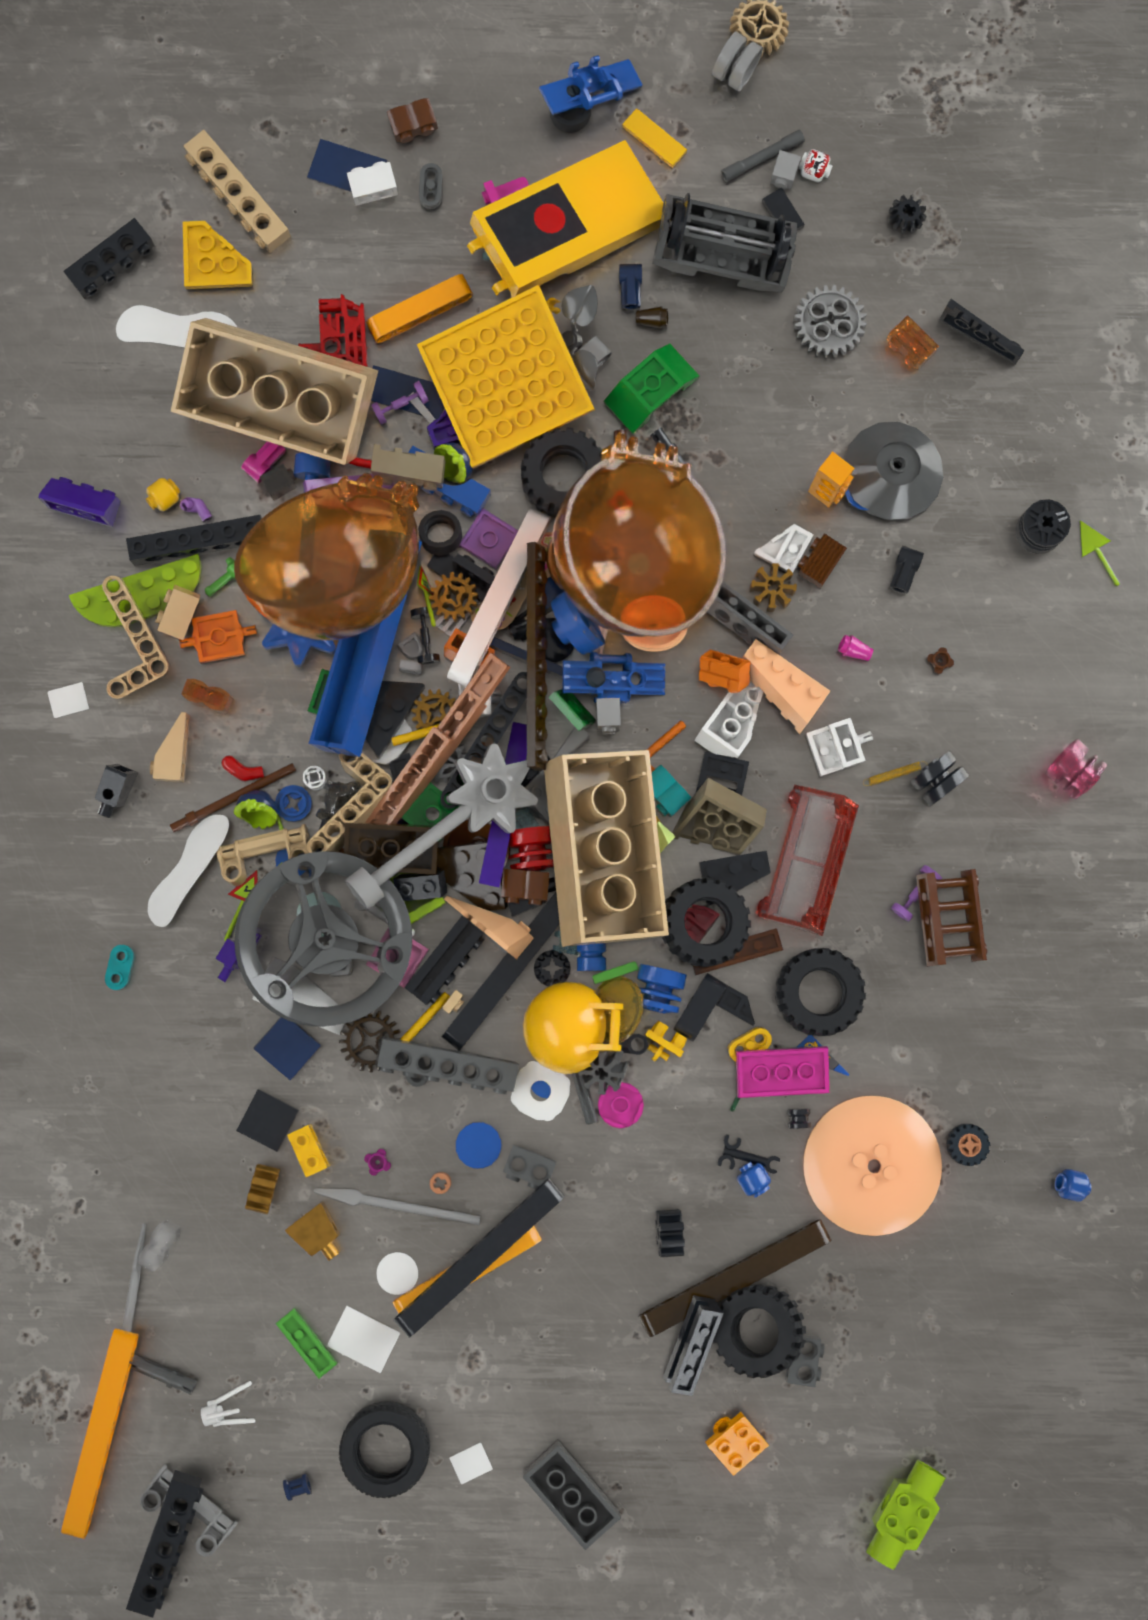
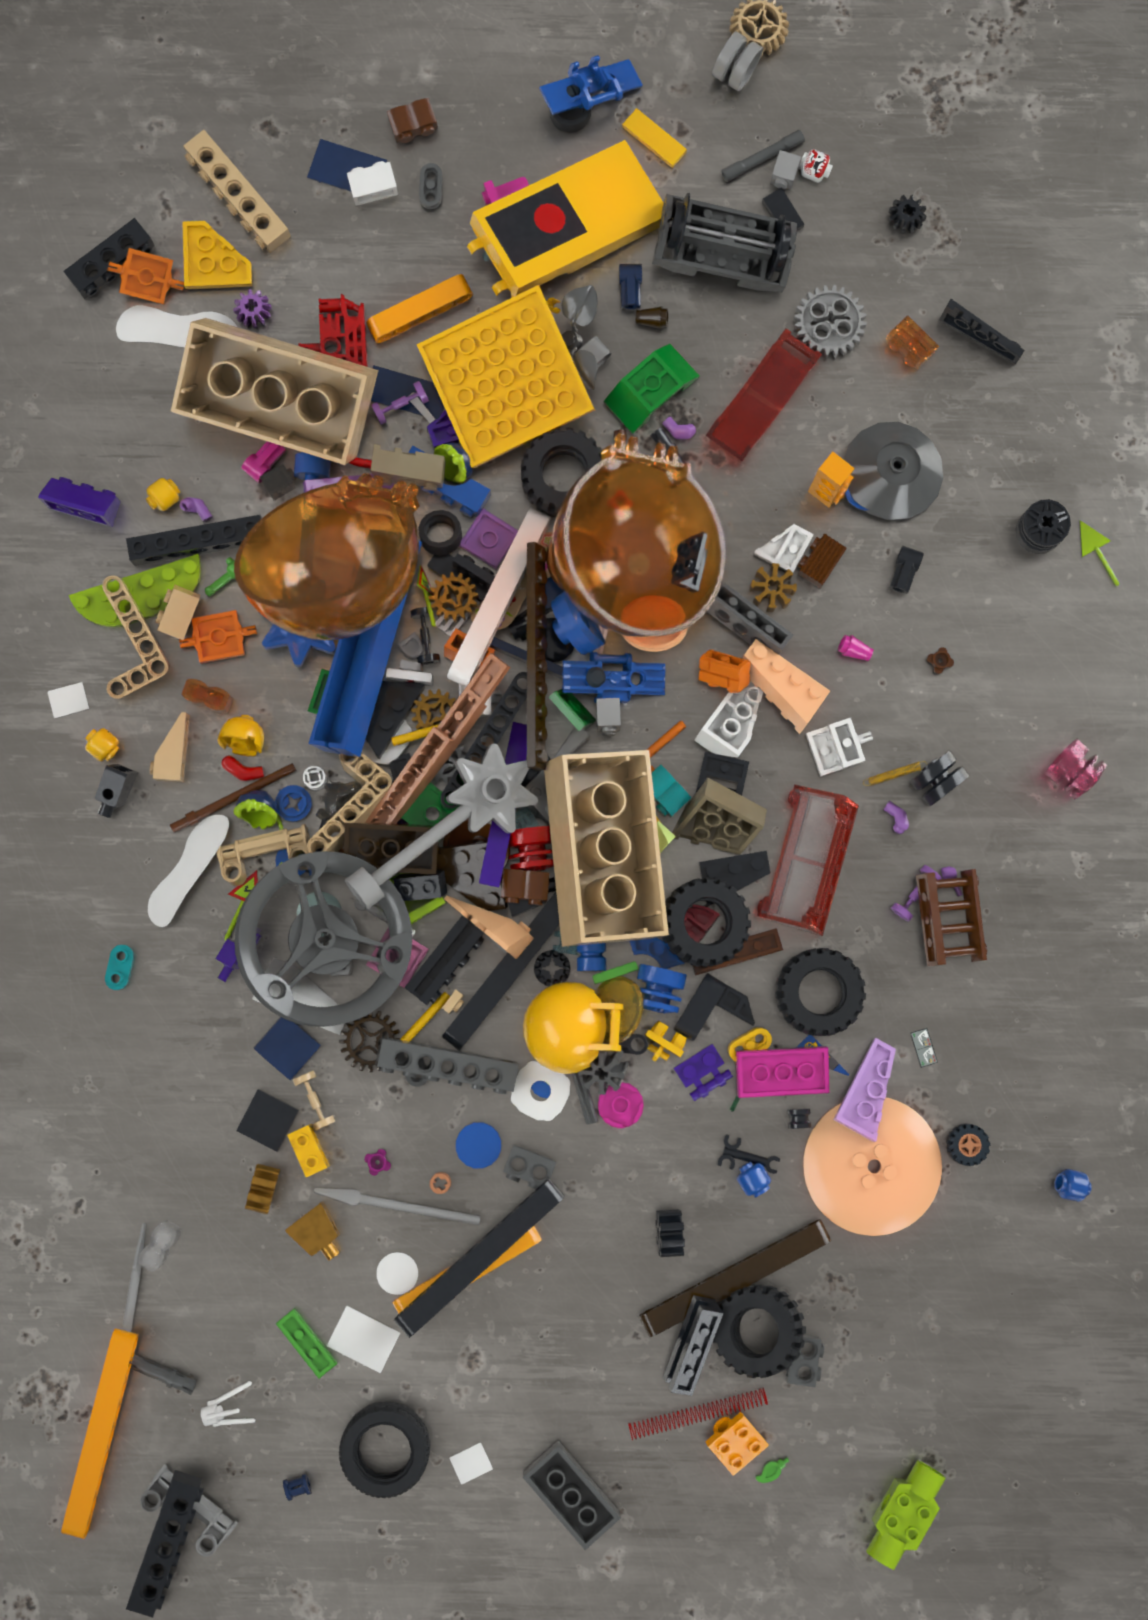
none -> yellow head [85,728,120,762]
none -> orange plate [107,248,184,304]
none -> yellow cylinder [217,715,264,757]
none -> medium lavender gear [233,289,272,329]
none -> tan wheel [293,1070,336,1131]
none -> white tile [386,668,433,686]
none -> red piece [628,1388,768,1440]
none -> blue tile [630,938,684,969]
none -> medium lavender arm [662,417,696,439]
none -> black bracket [671,531,709,593]
none -> dark purple plate [673,1044,733,1101]
none -> clear red windscreen [705,328,823,462]
none -> bright green piece [755,1457,789,1483]
none -> lavender wing [833,1038,896,1142]
none -> medium lavender arm [883,801,909,834]
none -> light grey sticker [910,1028,938,1068]
none -> medium lavender hand [941,866,963,897]

